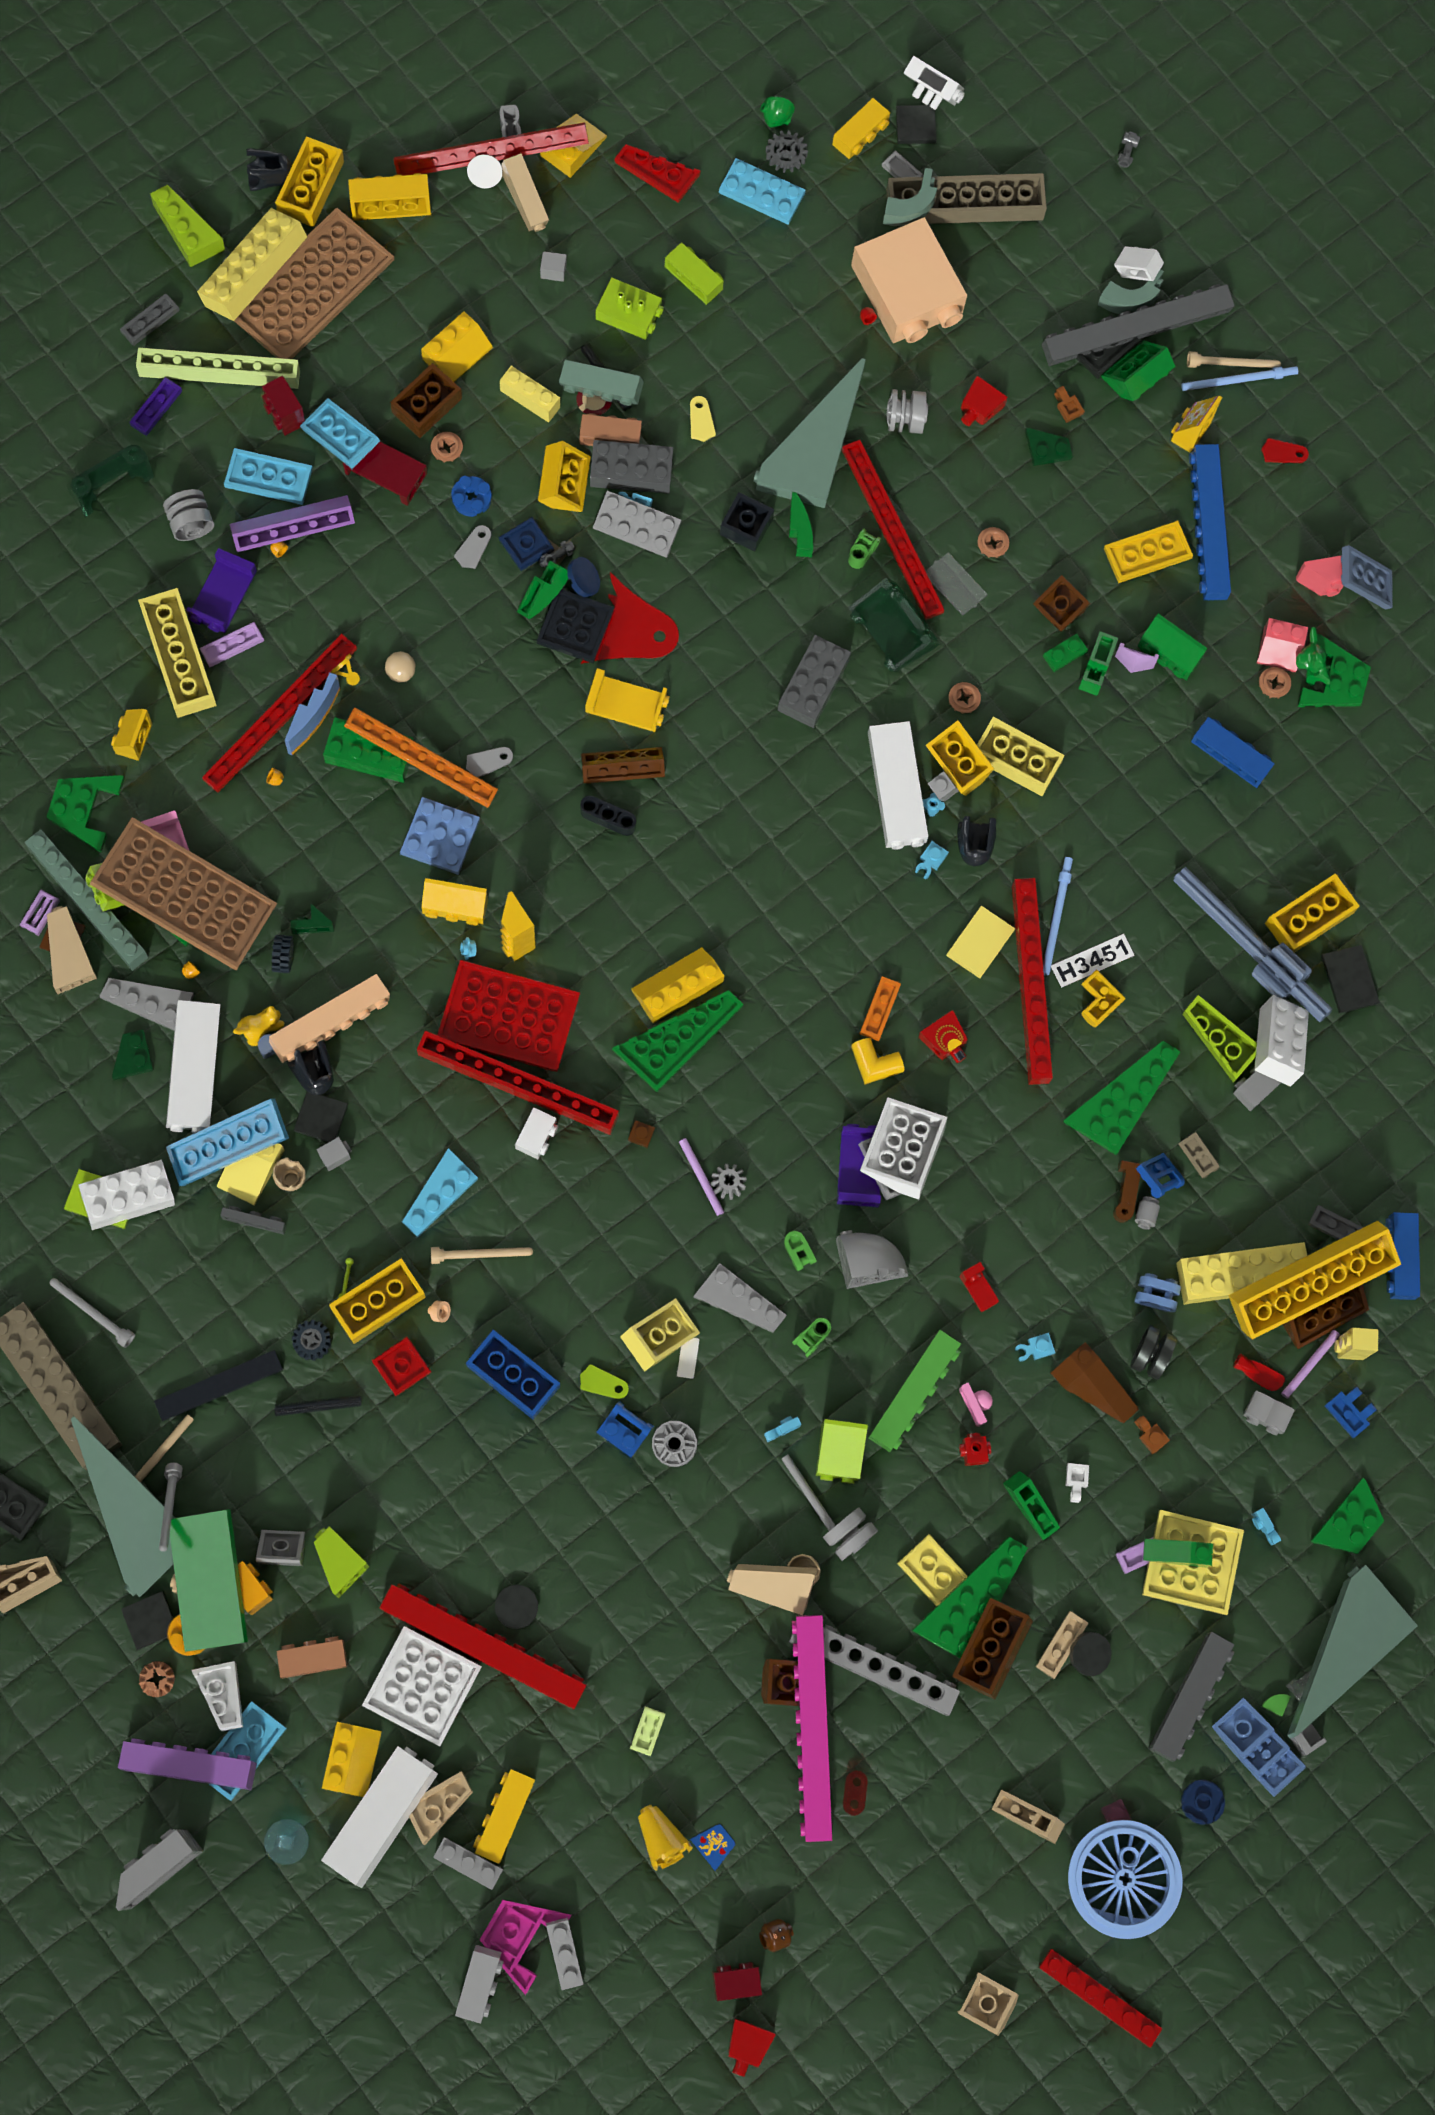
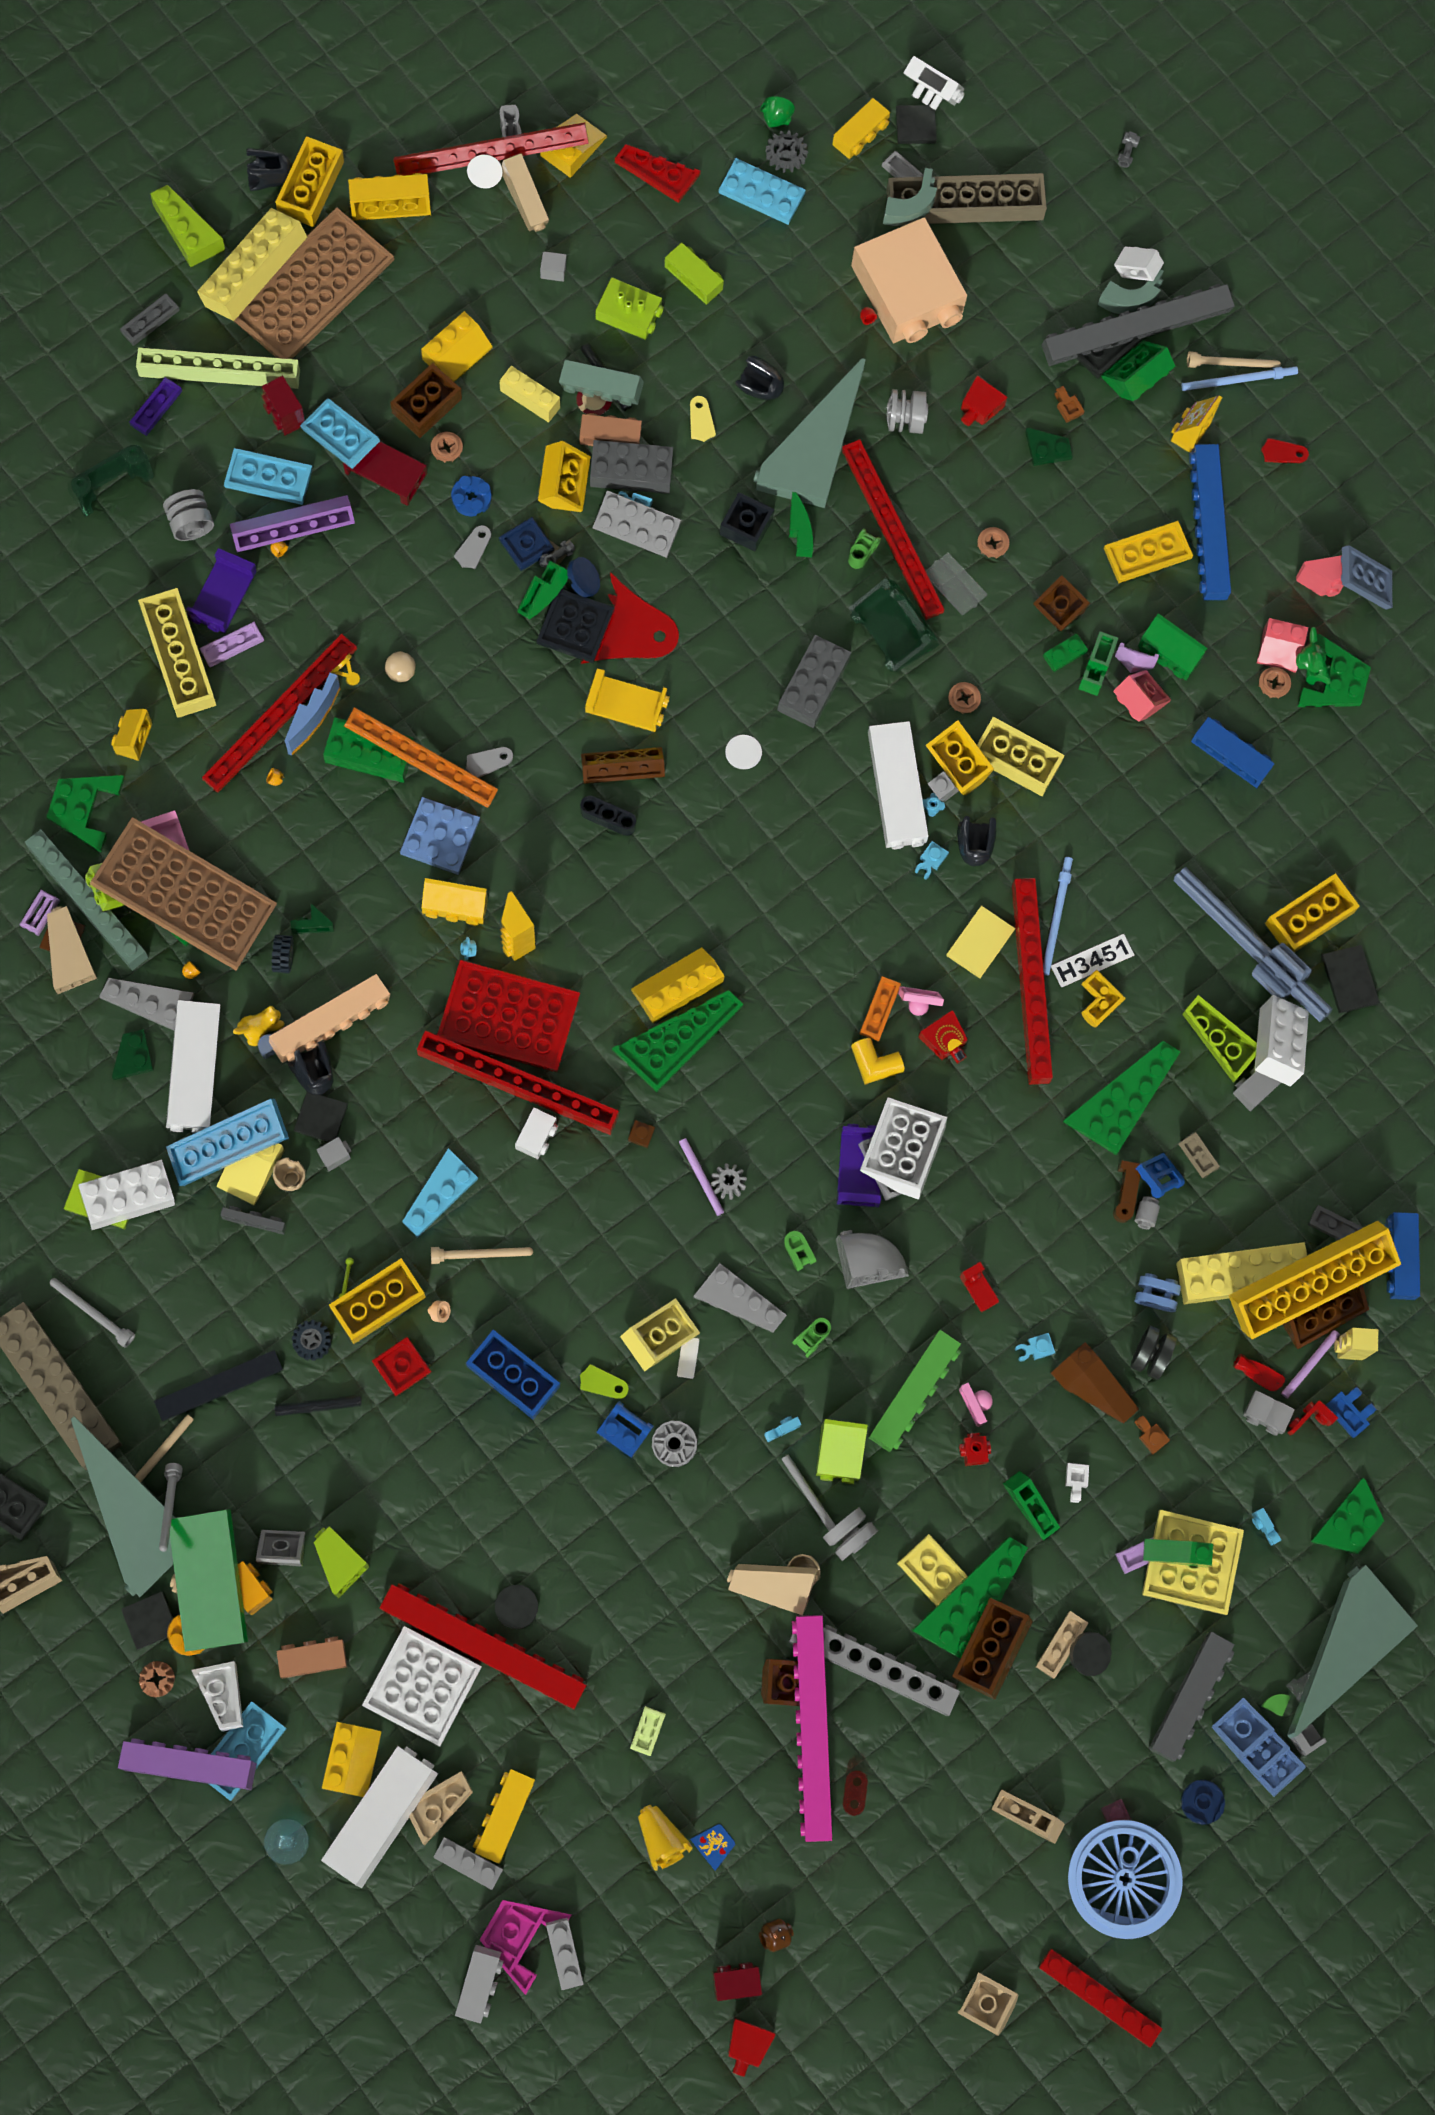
light grey slope [116,1829,203,1911] -> none
none -> white sticker [725,735,762,769]
none -> black hair [735,356,784,400]
none -> bright pink tile [898,986,944,1016]
none -> coral slope [1113,670,1171,722]
none -> red bracket [1287,1400,1338,1436]

